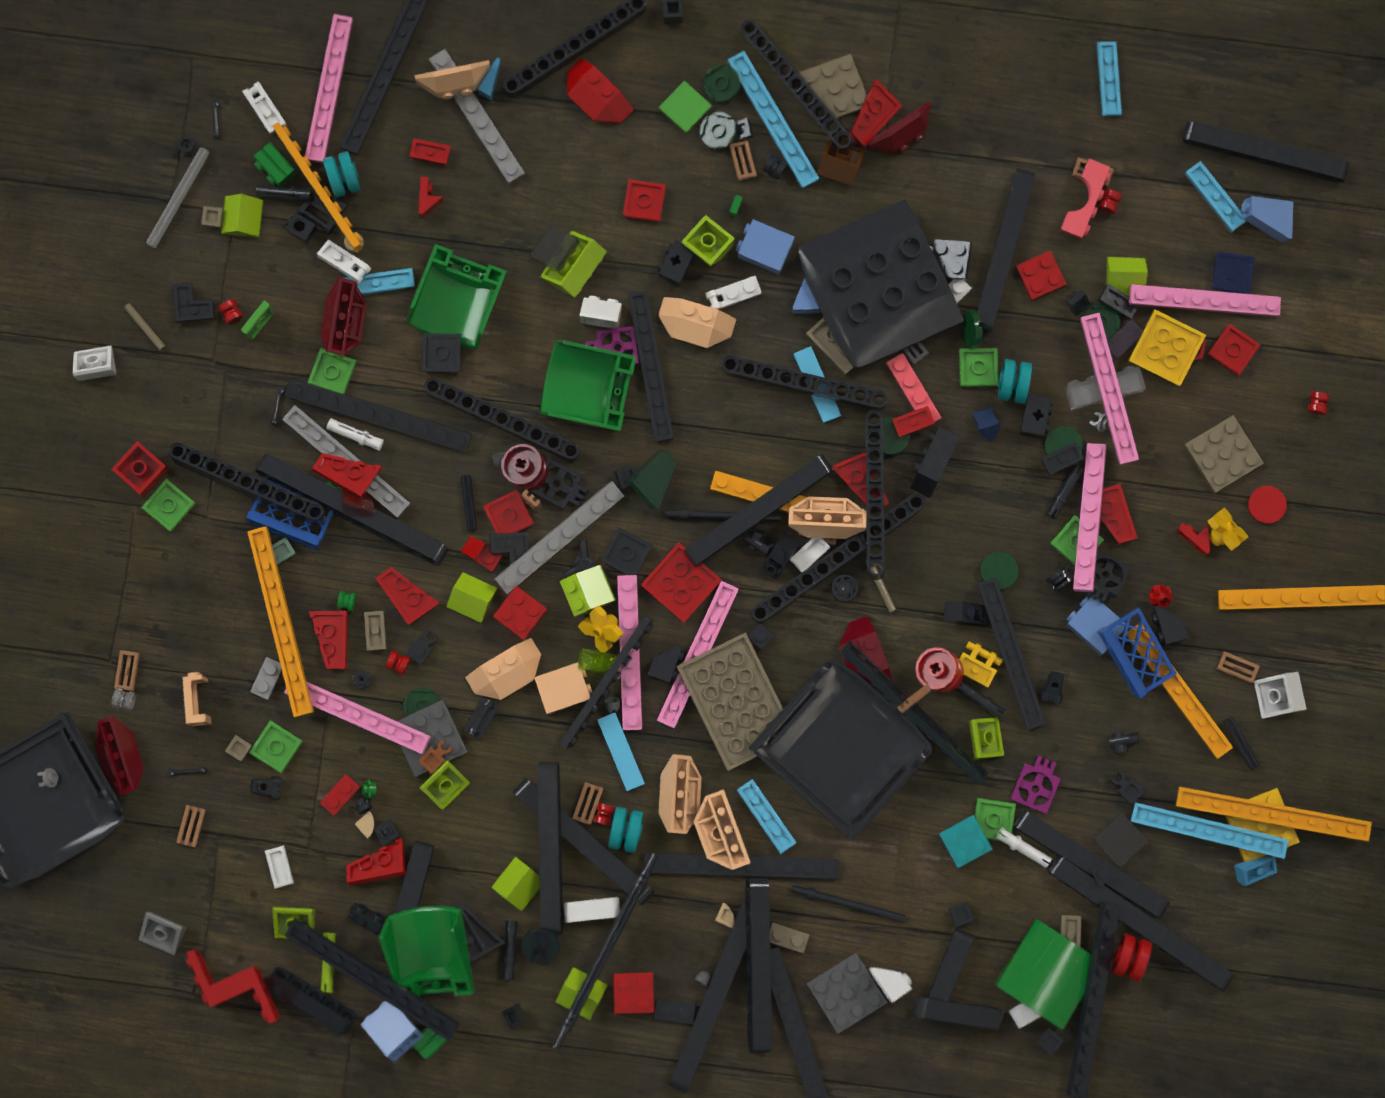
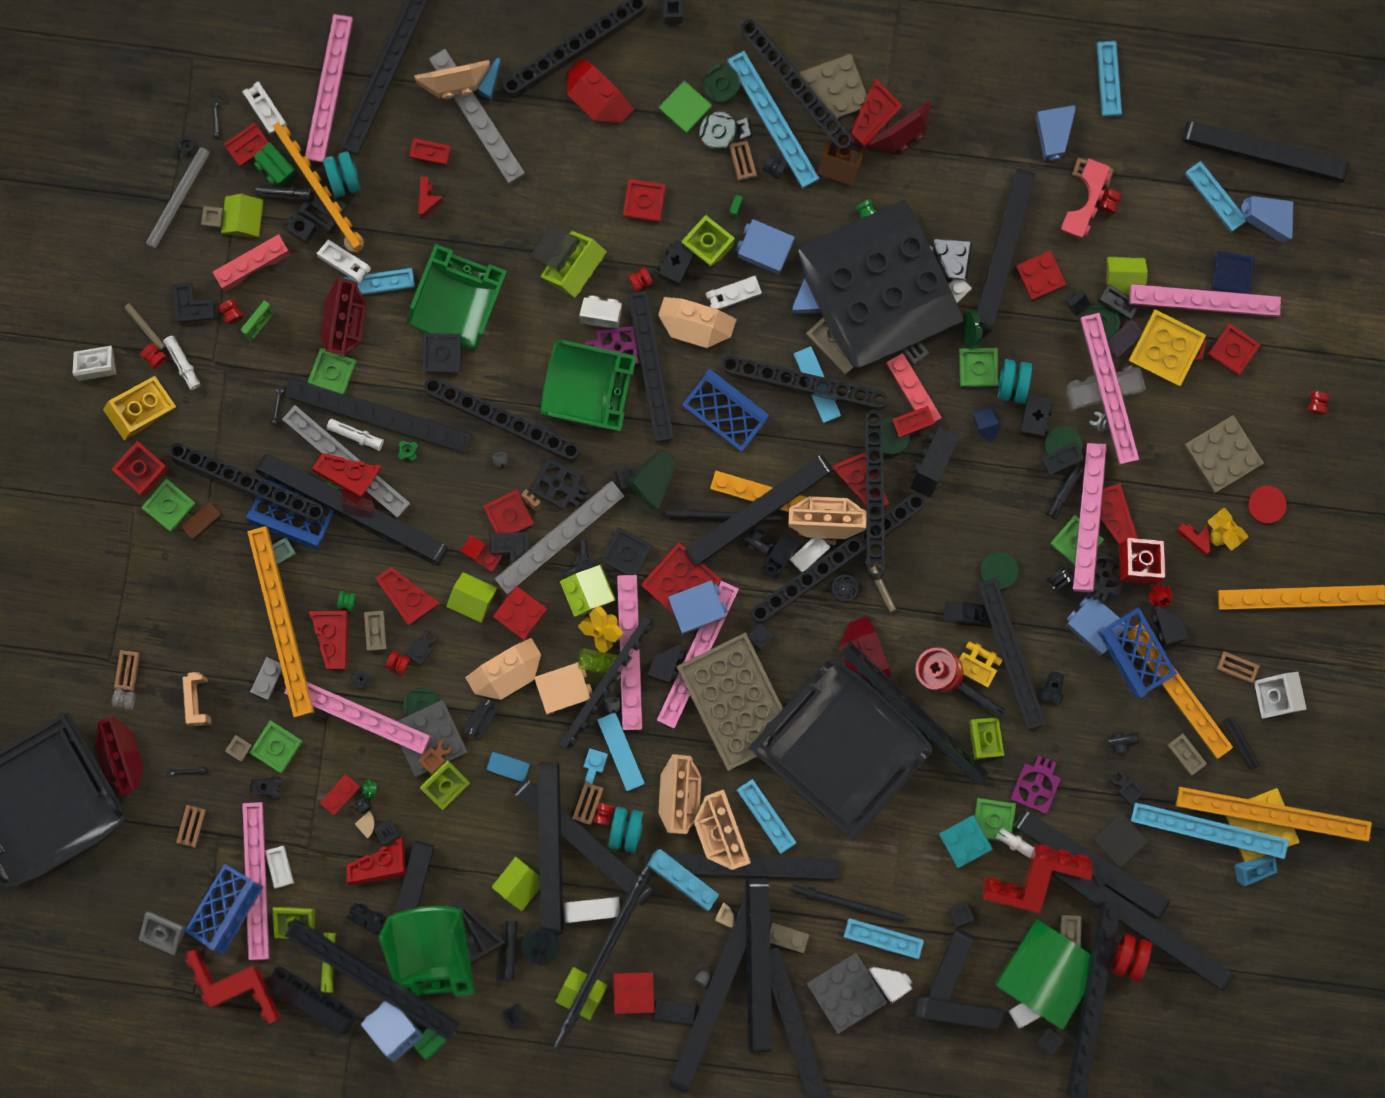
light grey plate [37,768,58,788] -> none
black axle [461,475,478,531] -> none
wheel [501,444,548,491] -> none
medium nougat tile [897,684,931,713] -> none
none -> yellow slope [103,376,176,441]
none -> red wheel [140,343,167,370]
none -> white pin [163,335,201,390]
none -> reddish brown slope [181,502,223,541]
none -> blue fence [185,863,263,955]
none -> coral arch [213,234,291,293]
none -> red plate [224,123,269,168]
none -> bright pink plate [243,802,269,960]
none -> green plate [398,441,418,461]
none -> dark azure slope [487,752,530,782]
none -> medium azure plate [584,748,608,784]
none -> red wheel [628,267,653,292]
none -> medium azure plate [647,849,719,911]
none -> medium blue brick [668,580,727,635]
none -> blue fence [682,369,770,452]
none -> medium azure plate [843,918,924,959]
none -> green wheel [855,200,877,219]
none -> red bracket [983,844,1093,913]
none -> medium blue slope [1036,105,1075,161]
none -> red brick [1119,538,1165,585]
none -> dark tan plate [1167,733,1207,776]

